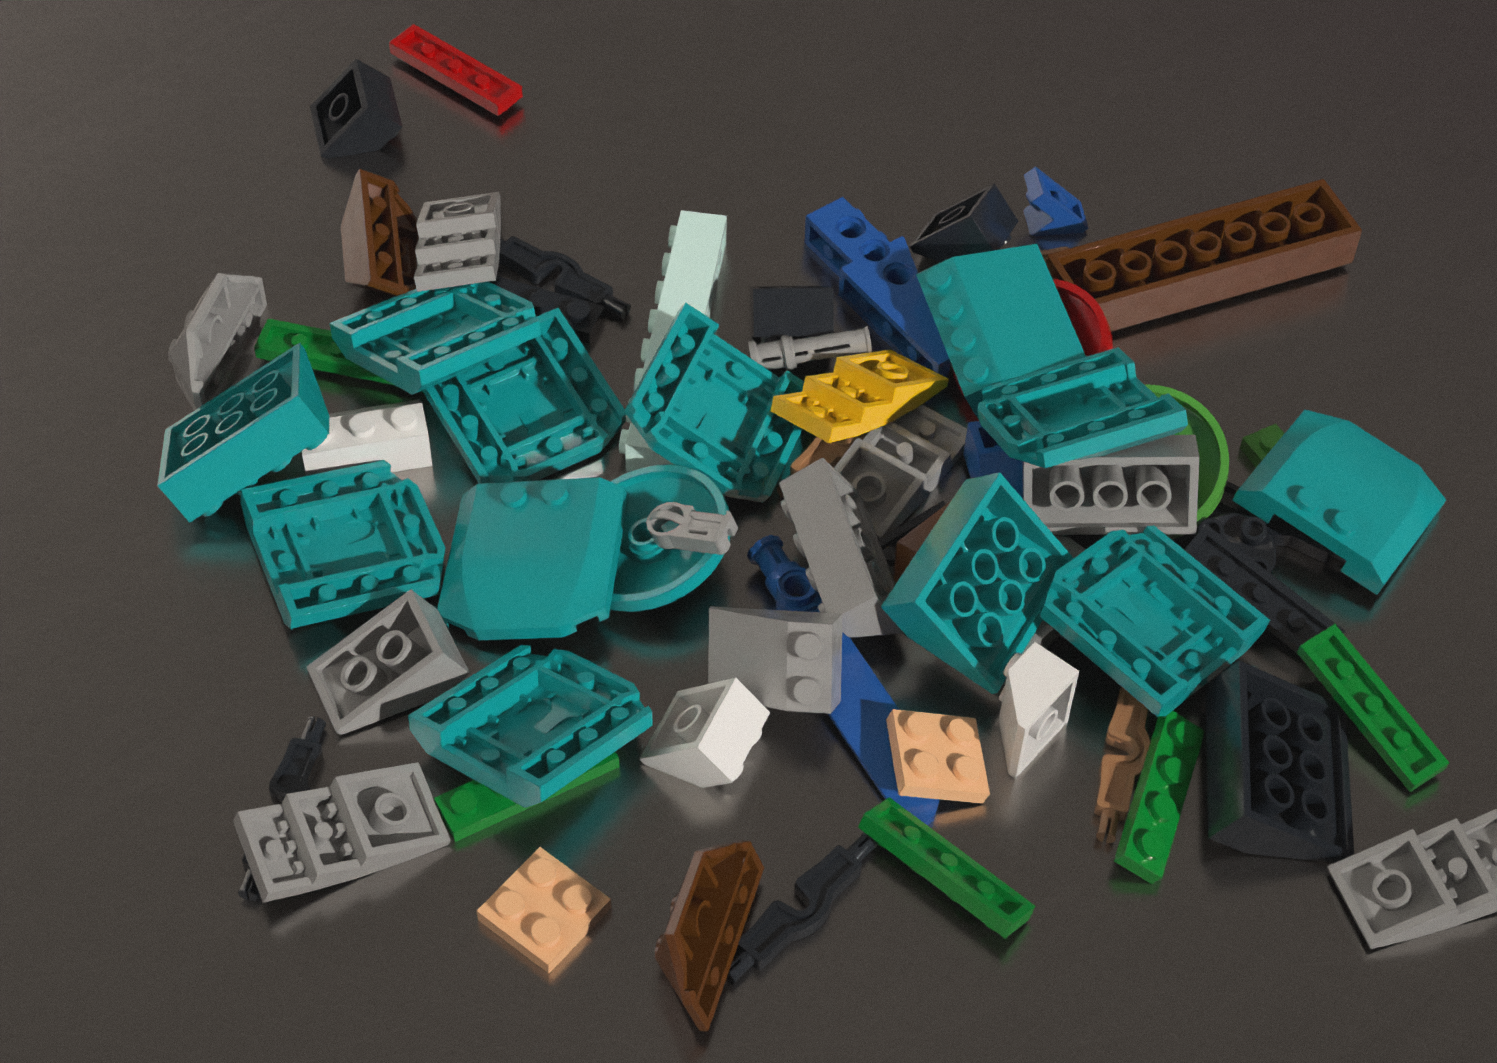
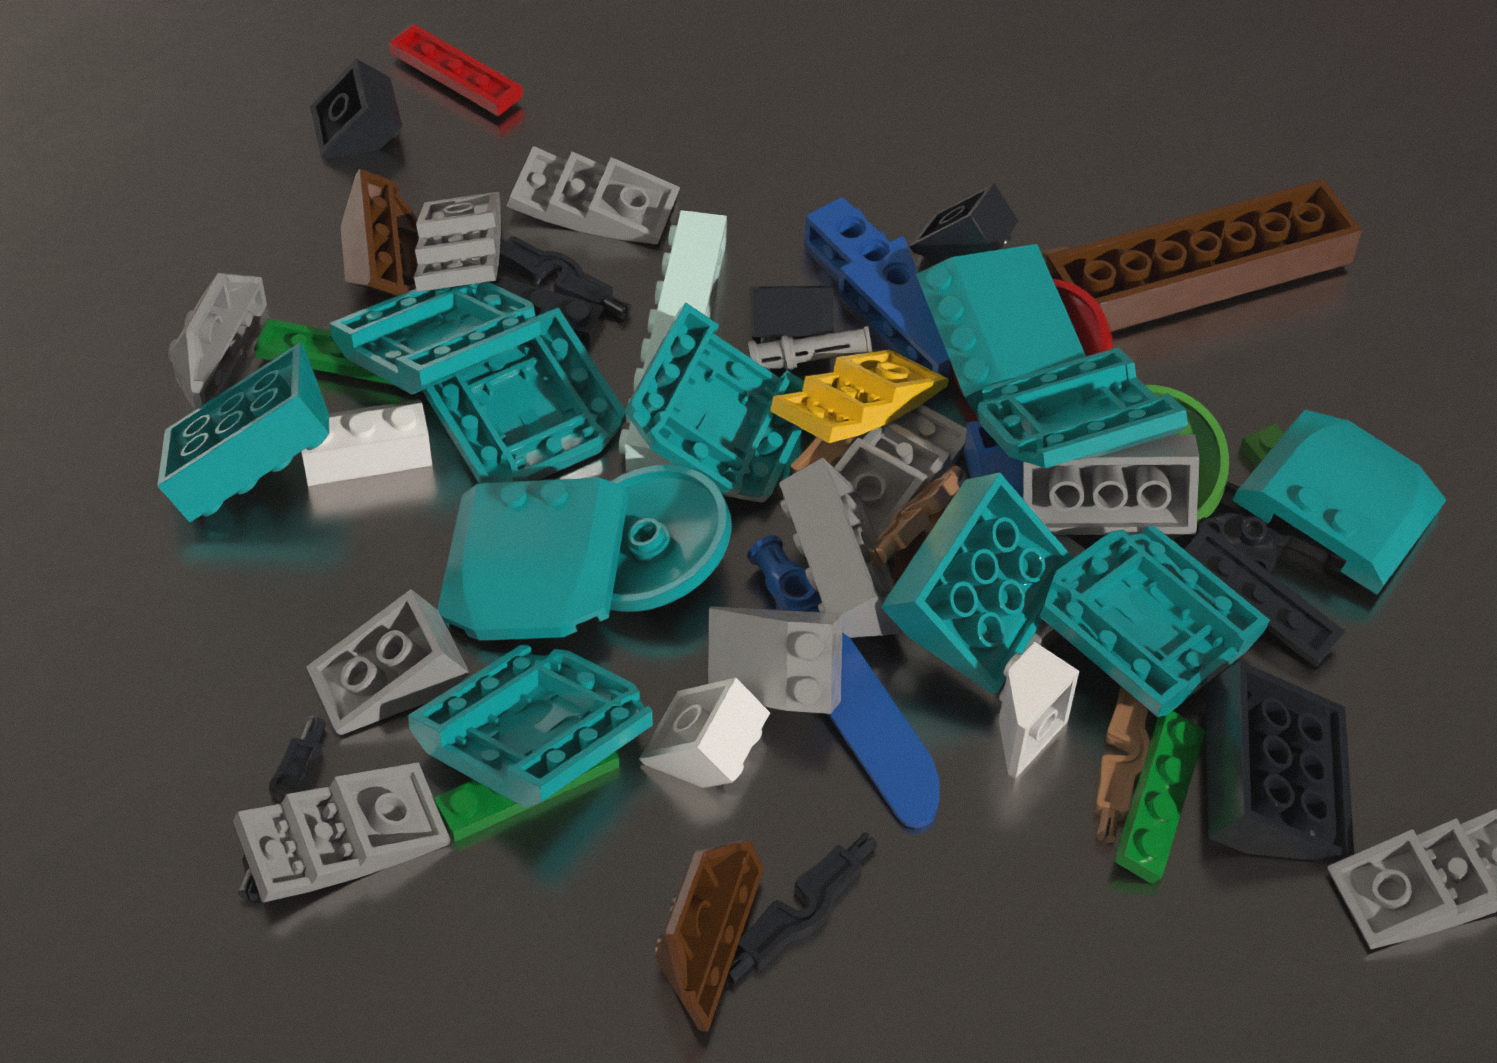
teal wedge [241,460,446,629] -> none
light nougat plate [477,847,612,974] -> none
light grey piece [646,502,738,555] -> none
green plate [858,797,1036,938] -> none
light nougat plate [886,709,990,804] -> none
blue slope [1024,166,1089,236] -> none
green plate [1297,624,1449,792] -> none
none -> light grey slope [506,146,680,244]
none -> medium nougat piece [870,465,963,566]

